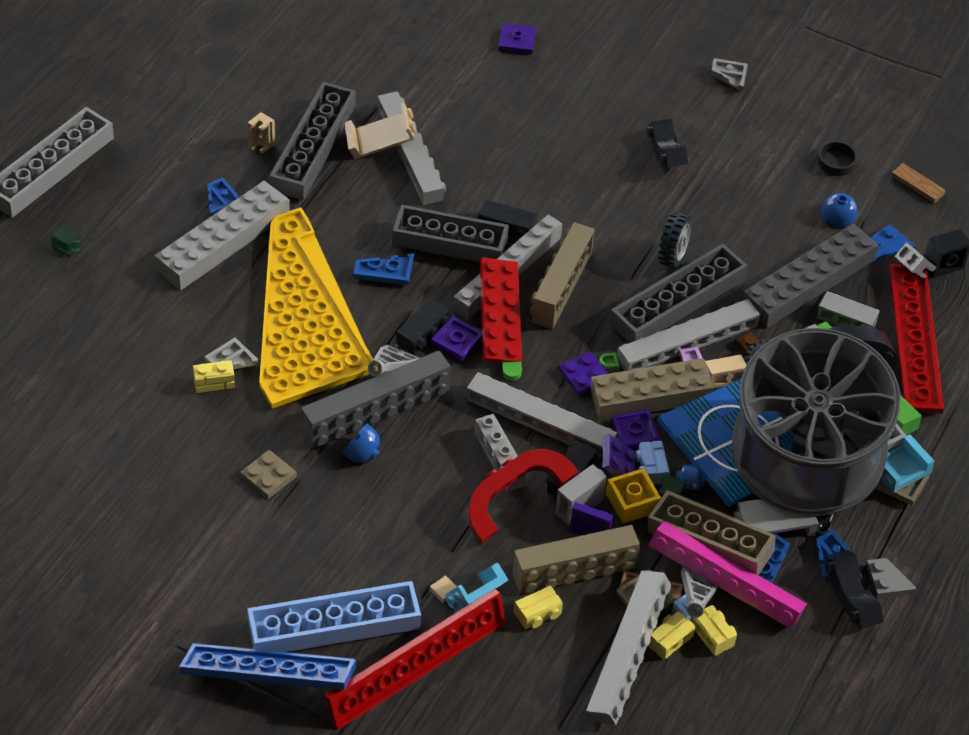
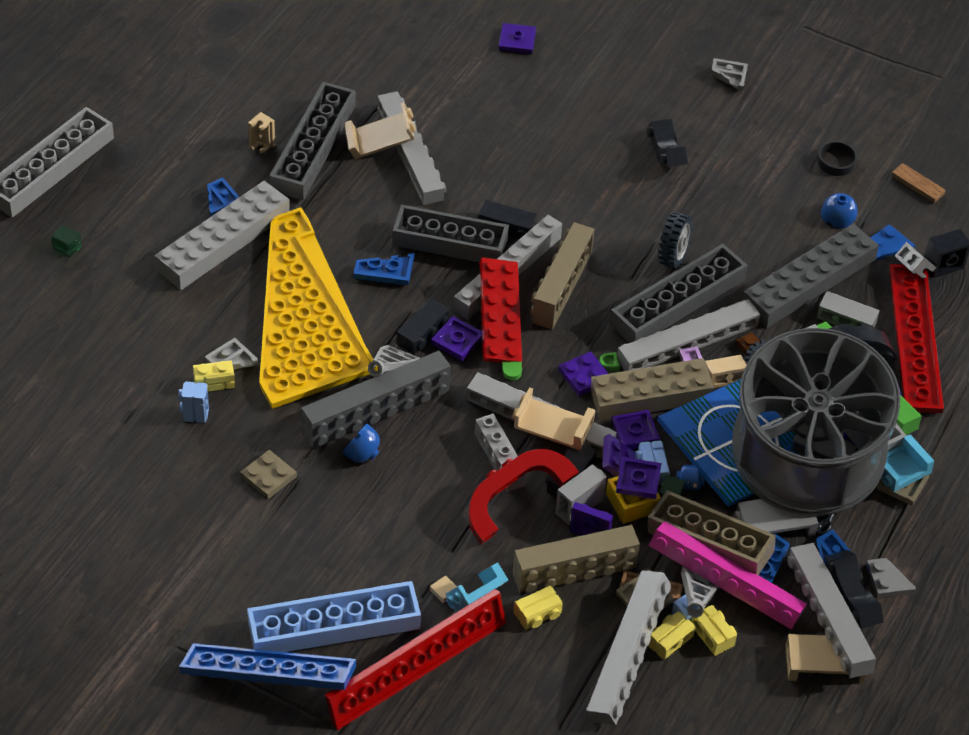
none -> light blue brick [178,381,209,423]
none -> tan panel [512,388,595,450]
none -> dark purple plate [616,457,662,499]
none -> tan panel [786,634,869,684]
none -> light grey brick [787,543,876,678]

